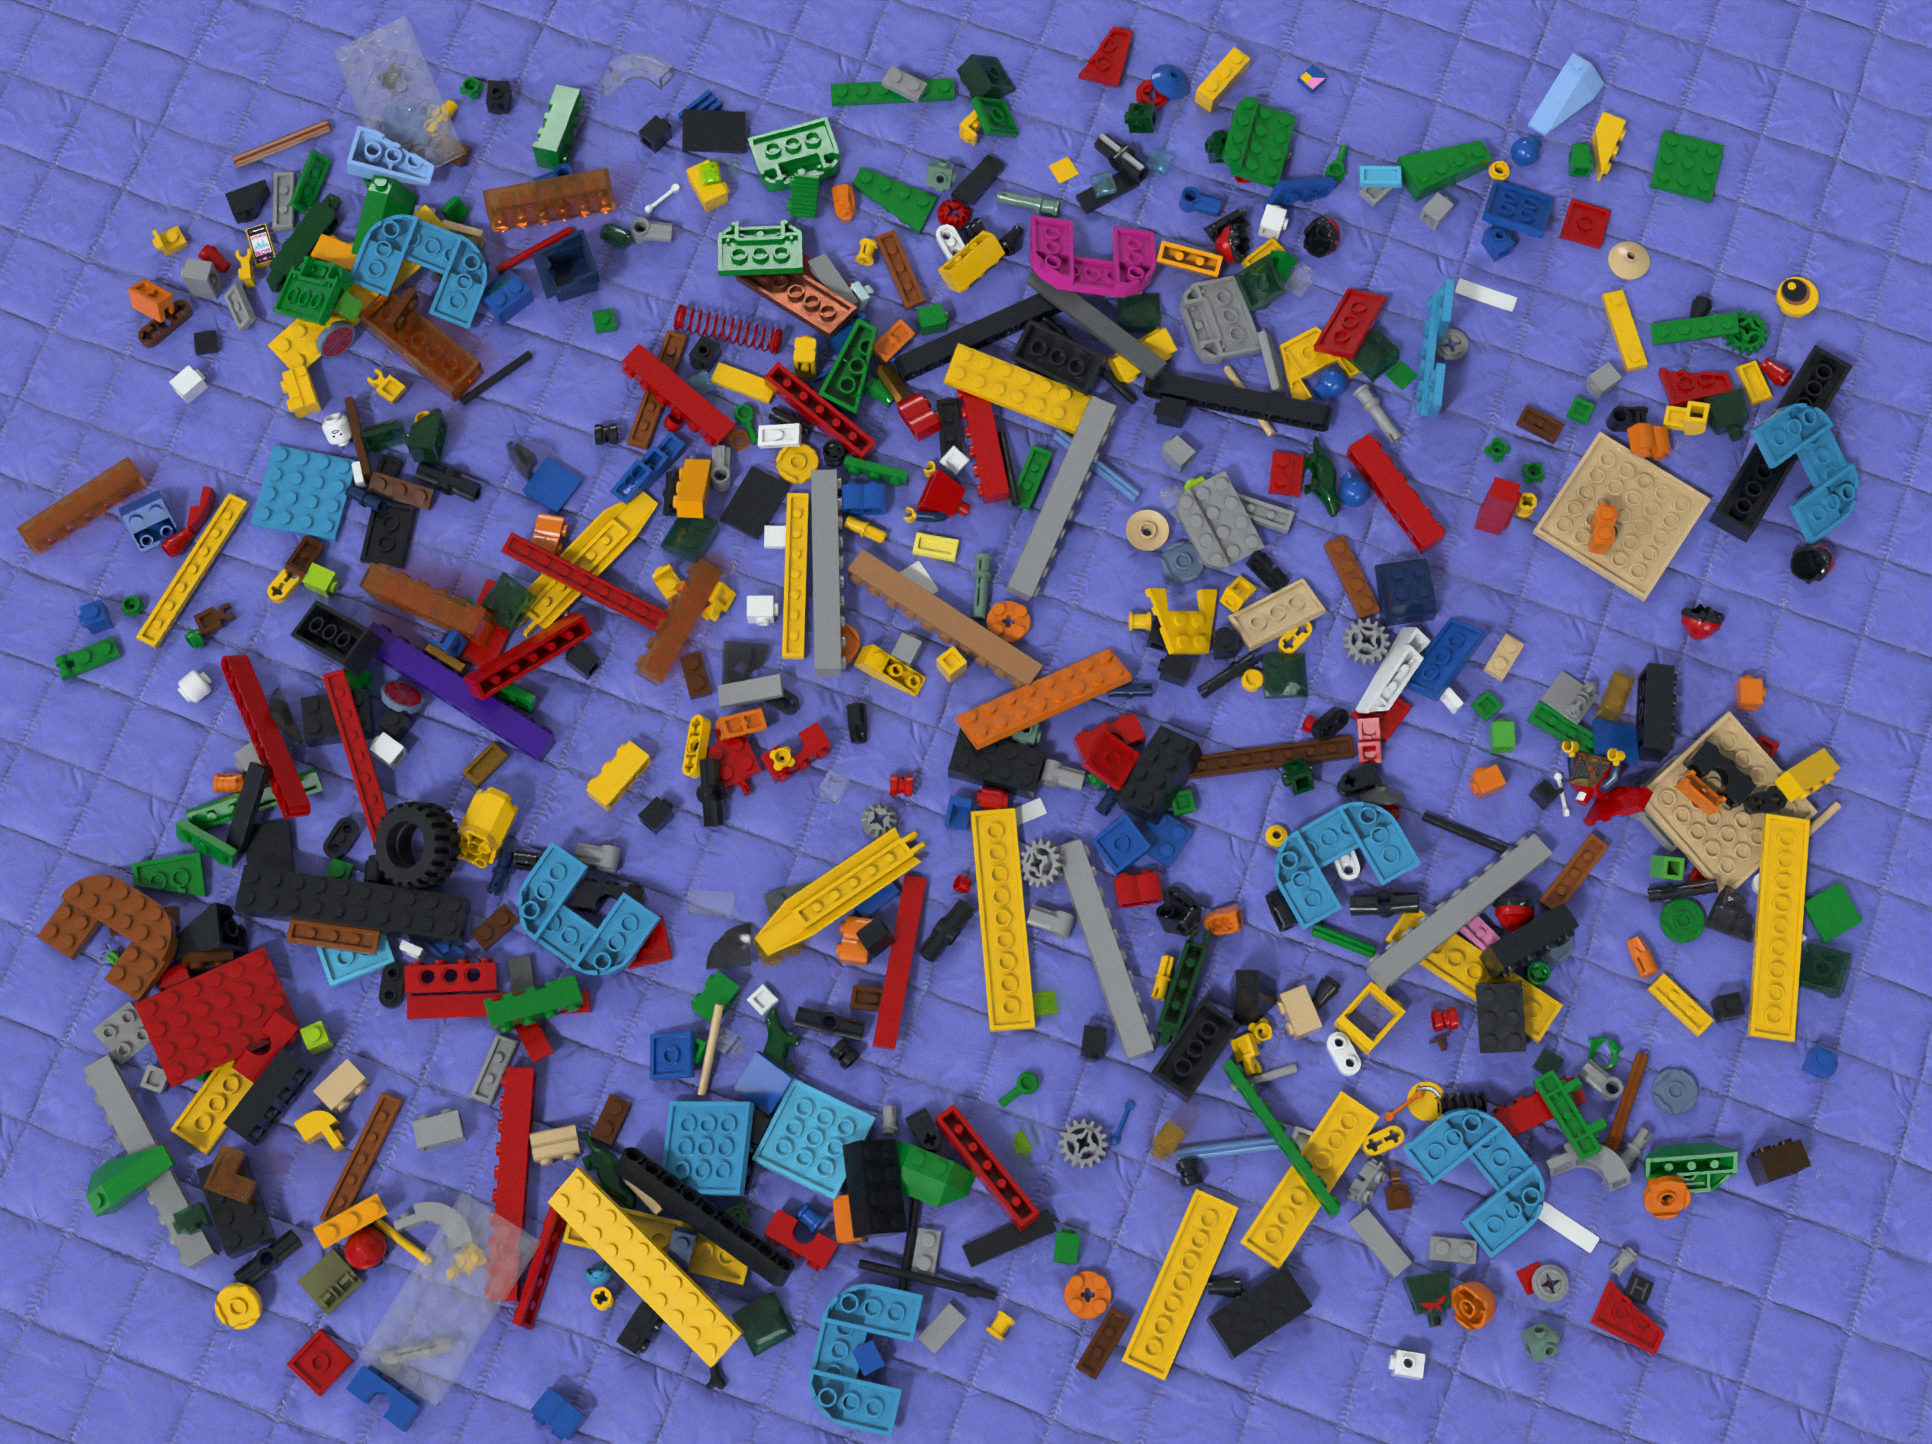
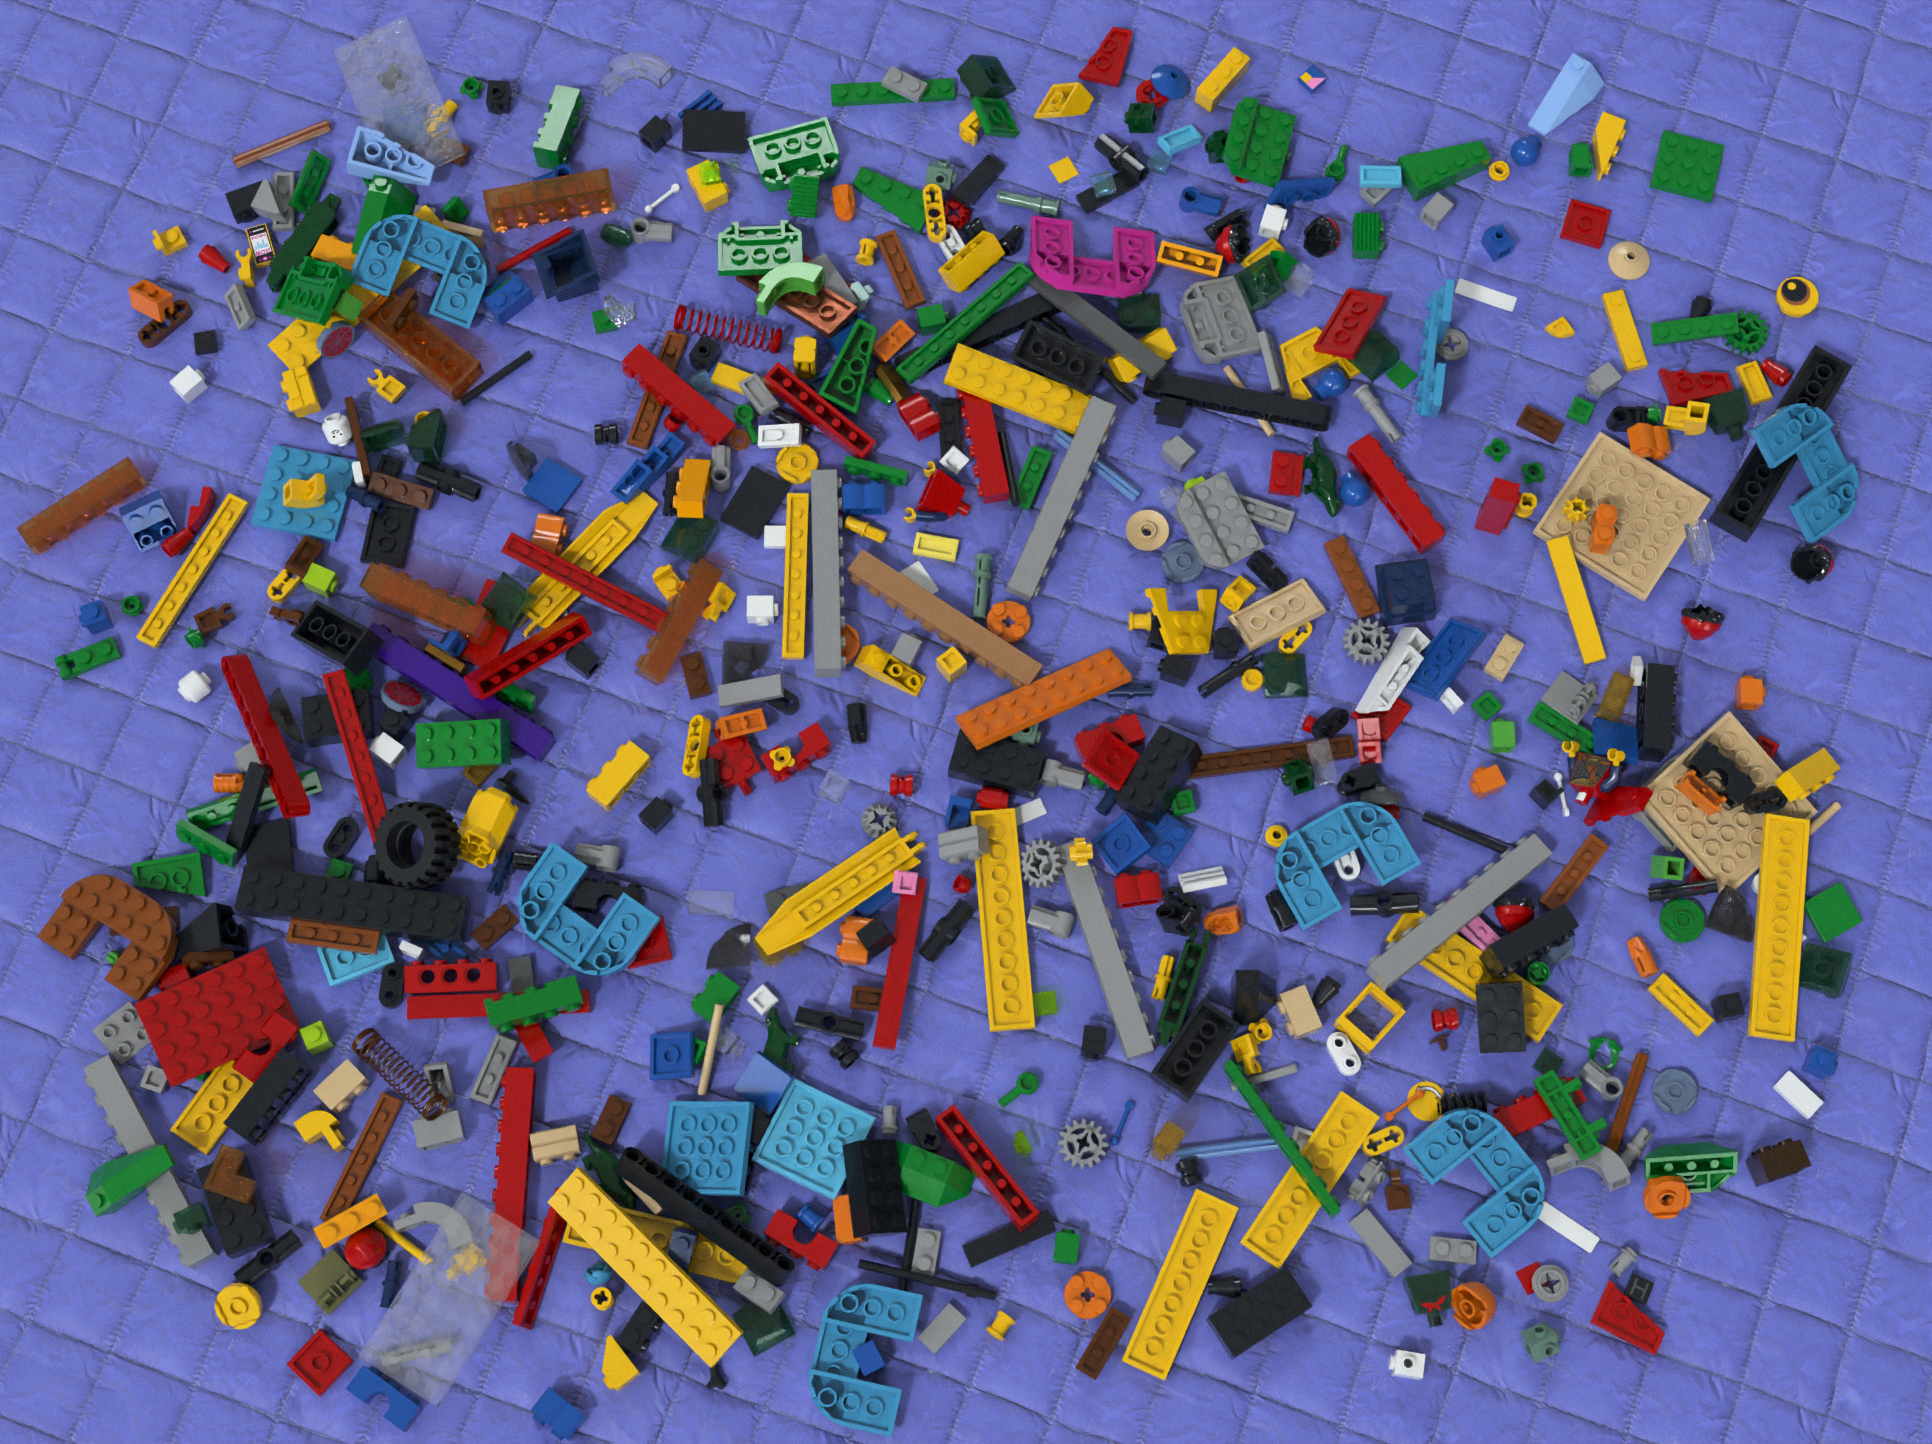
light grey brick [181,258,222,300] -> none
black wheel [823,440,845,467] -> none
green axle [1312,923,1377,958] -> none
blue plate [1482,179,1554,239] -> none
none -> light grey slope [250,178,288,223]
none -> reddish brown plate [269,606,305,627]
none -> yellow brick [283,473,327,508]
none -> reddish brown piece [352,1028,448,1121]
none -> dark blue pin [379,1260,403,1309]
none -> green brick [416,719,511,770]
none -> light grey slope [423,1061,455,1105]
none -> pearl dark grey bar [497,770,530,805]
none -> yellow slope [602,1335,641,1392]
none -> clear bracket [604,294,636,327]
none -> light grey plate [733,1269,785,1315]
none -> light grey tile [738,373,779,417]
none -> bright green arch [756,262,826,316]
none -> bright pink tile [892,870,918,895]
none -> green tile [896,261,1035,385]
none -> yellow beam [923,184,946,243]
none -> light grey brick [938,824,990,865]
none -> yellow slope [1034,82,1094,119]
none -> yellow gear [1068,837,1093,866]
none -> medium azure tile [1157,124,1203,156]
none -> white tile [1178,866,1227,893]
none -> clear plate [1305,737,1339,787]
none -> green brick [1352,212,1384,259]
none -> yellow tile [1545,316,1575,338]
none -> yellow tile [1546,535,1606,665]
none -> yellow gear [1561,496,1590,525]
none -> white tile [1629,656,1644,686]
none -> green plate [1648,402,1662,426]
none -> clear plate [1684,519,1715,566]
none -> white tile [1772,1071,1824,1119]

